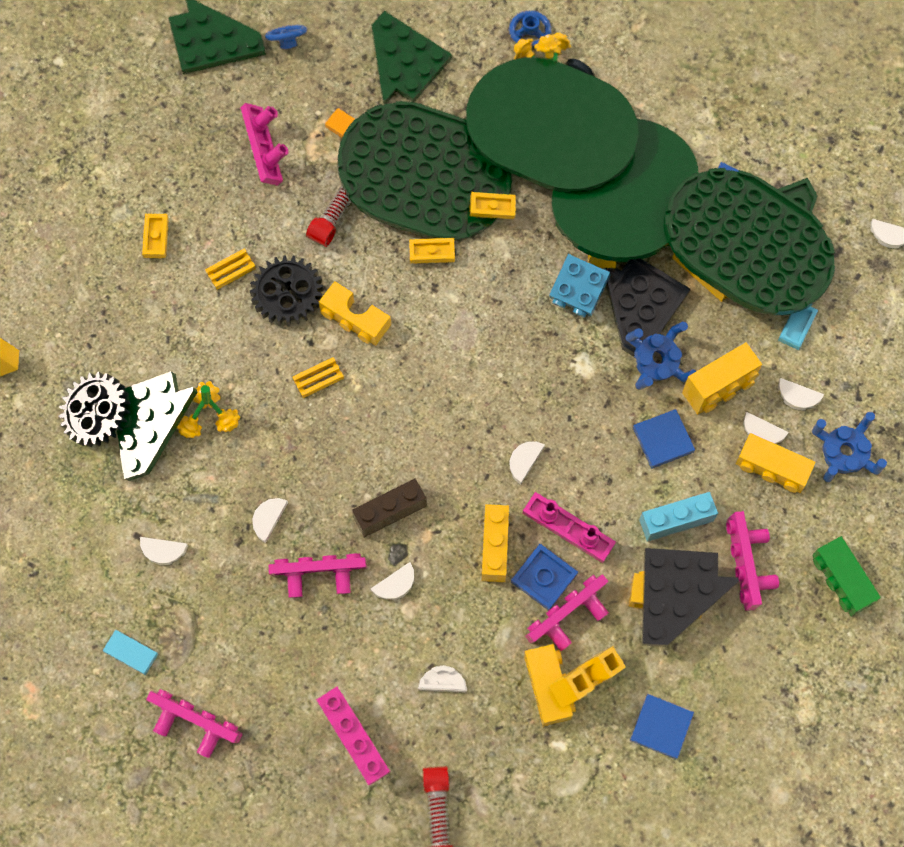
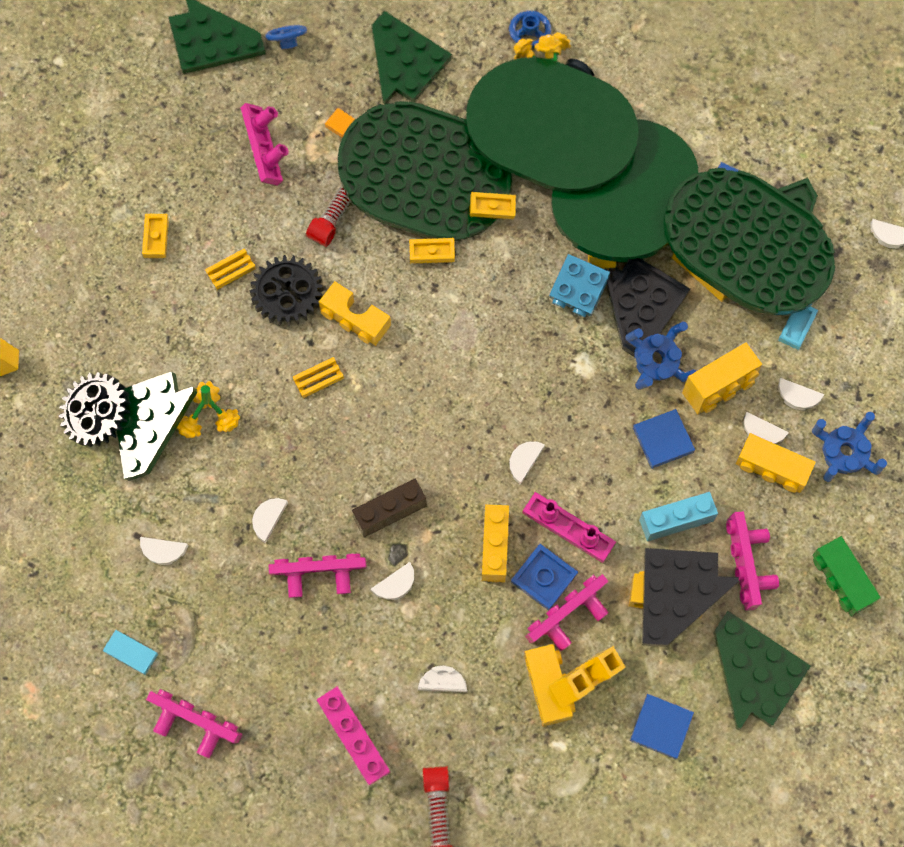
none -> dark green wing [714,611,811,730]

